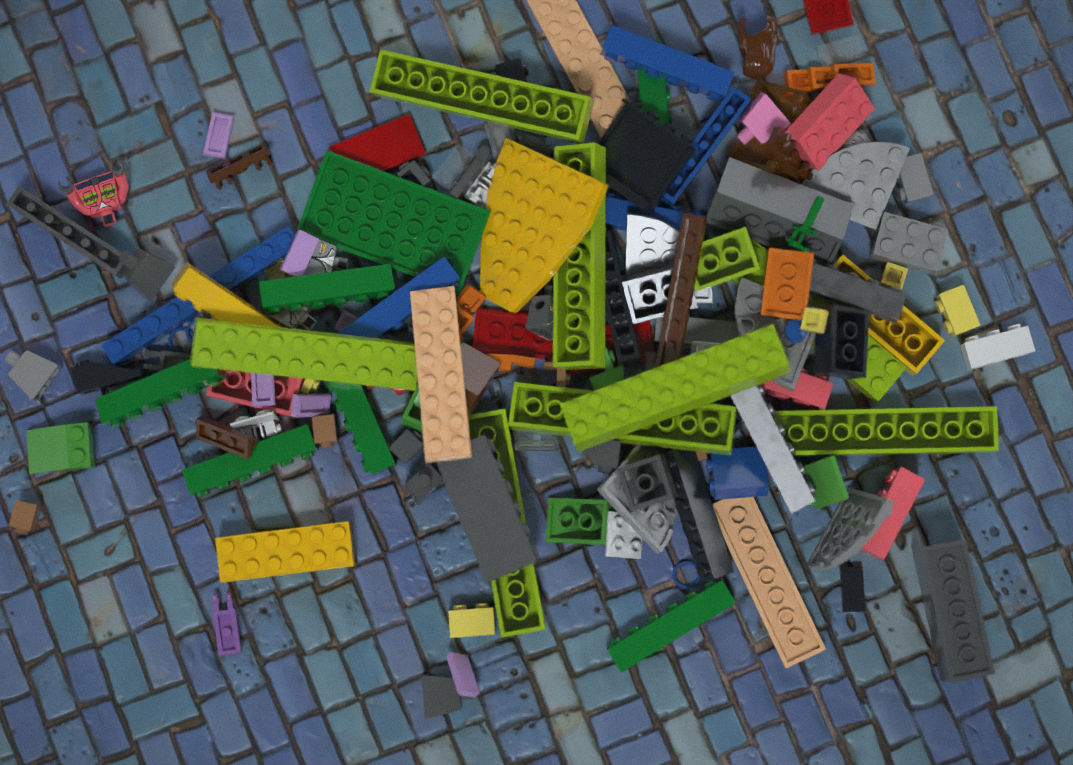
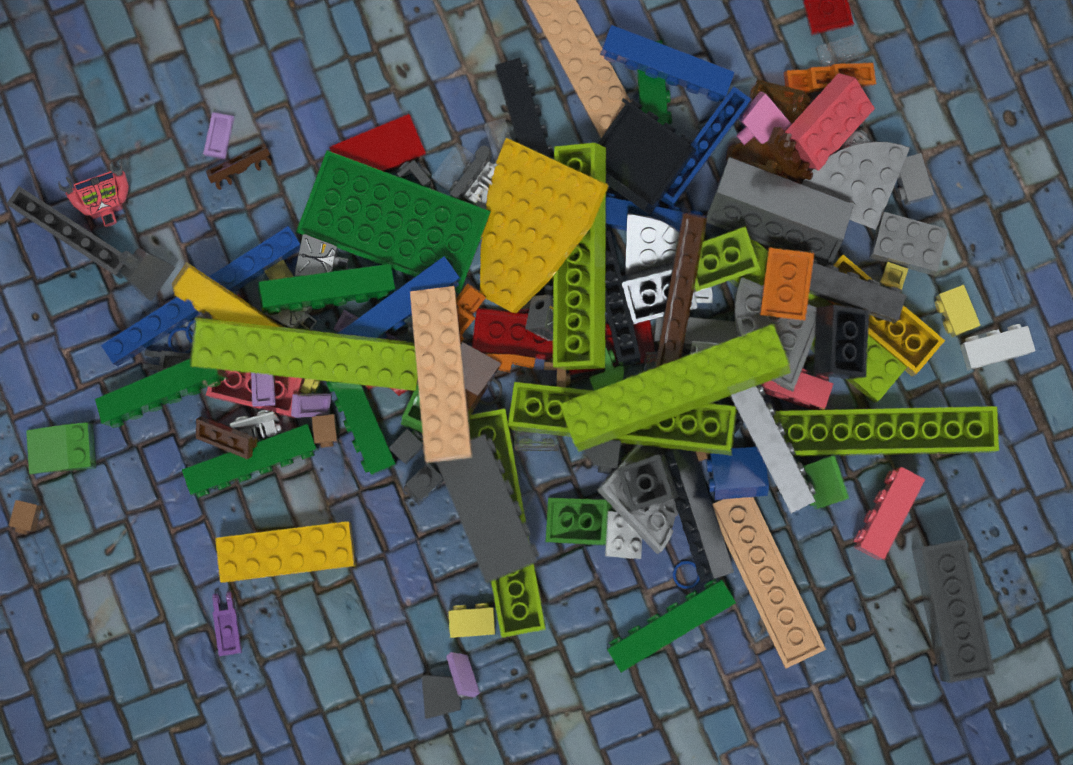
light grey torso [5,350,62,401] -> none
black slope [71,360,146,395] -> none
lavender tile [280,230,319,277] -> none
lime brick [369,49,594,144] -> none
reddish brown hair [738,13,778,80] -> none
blue tile [784,320,808,344] -> none
green piece [786,196,825,253] -> none
light yellow plate [800,307,829,334] -> none
light grey plate [807,487,895,570] -> none
black tile [839,566,866,612] -> none

